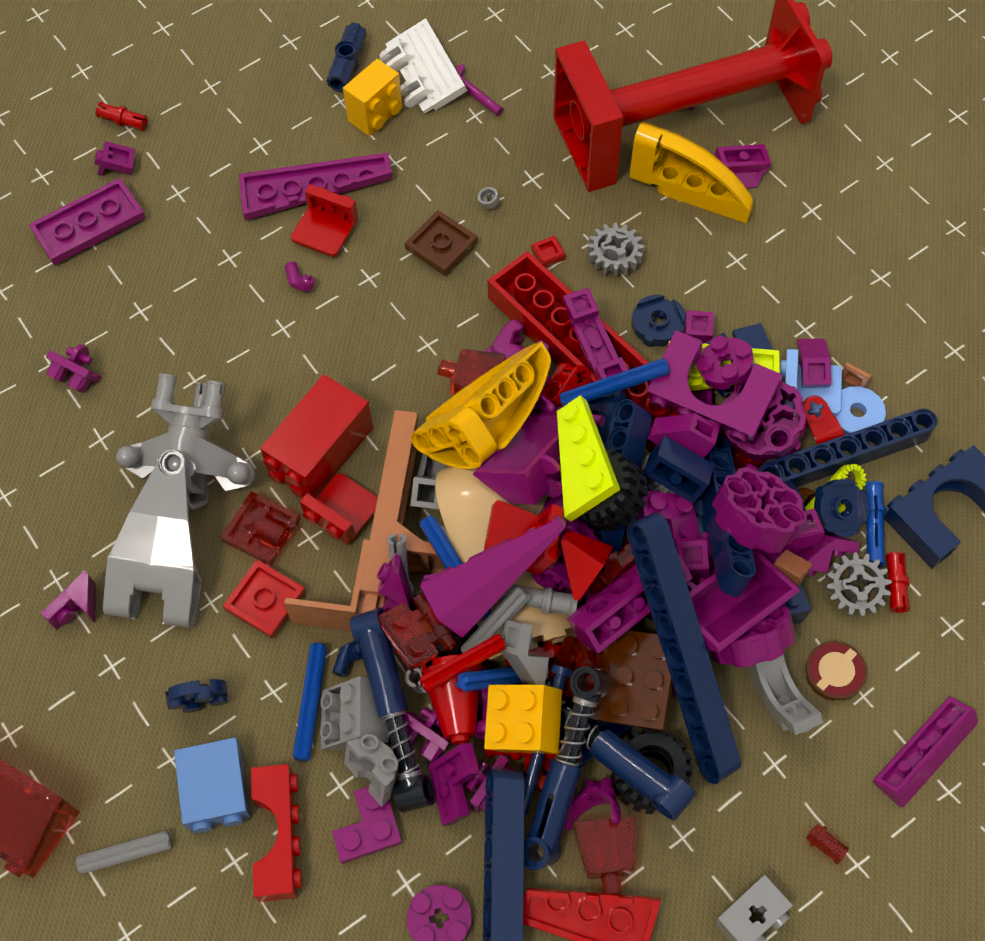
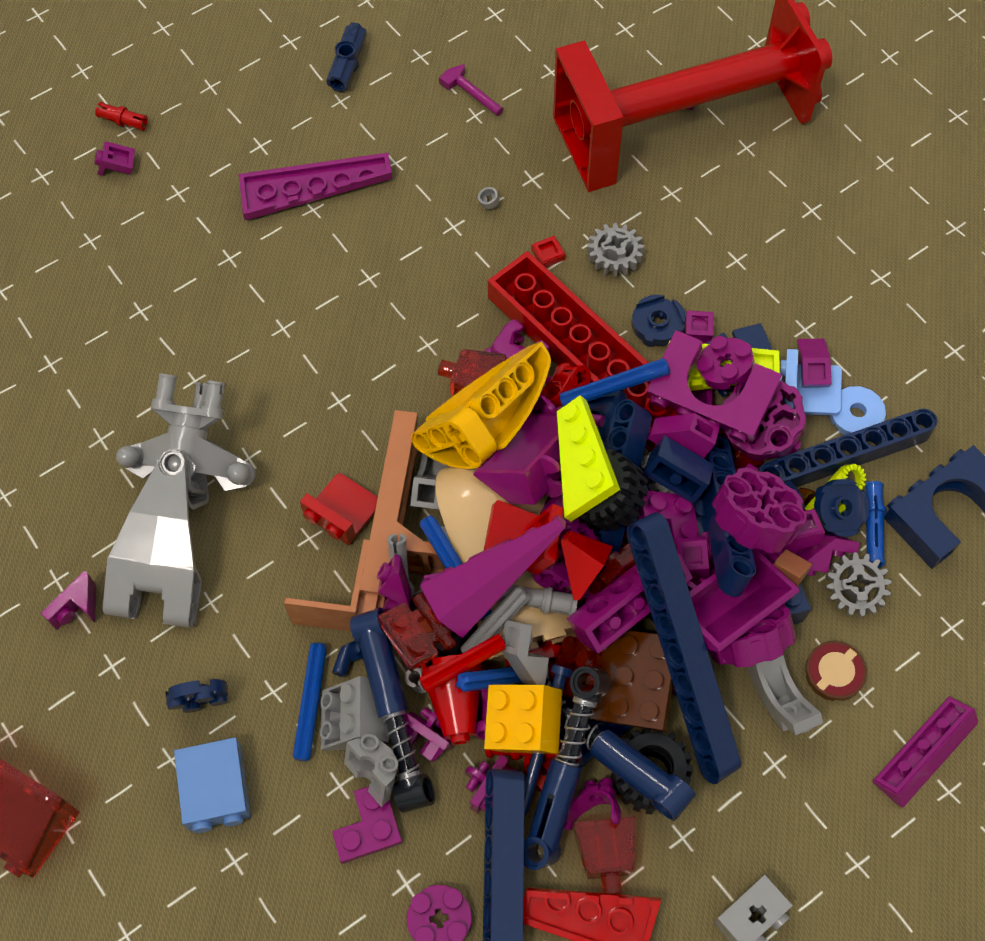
magenta plate [29,178,146,265] -> none
magenta hips [46,344,101,393] -> none
light grey axle [76,831,171,874] -> none
clear red plate [220,491,301,566] -> none
red plate [222,560,306,639] -> none
red arch [251,764,302,902] -> none
red brick [260,374,373,499] -> none
magenta arm [285,262,315,292] -> none
red bracket [291,184,359,257] -> none
yellow brick [343,59,402,136] -> none
white hinge [379,18,468,114] -> none
reddish brown plate [405,210,478,276] -> none
magenta plate [428,743,480,826] -> none
magenta slope [563,287,628,380] -> none
yellow panel [629,122,753,224] -> none
magenta slope [714,144,771,188] -> none
red piece [803,395,845,444] -> none
clear red pin [806,824,849,864] -> none
nougat slope [842,362,872,388] -> none
red pin [886,552,910,613] -> none

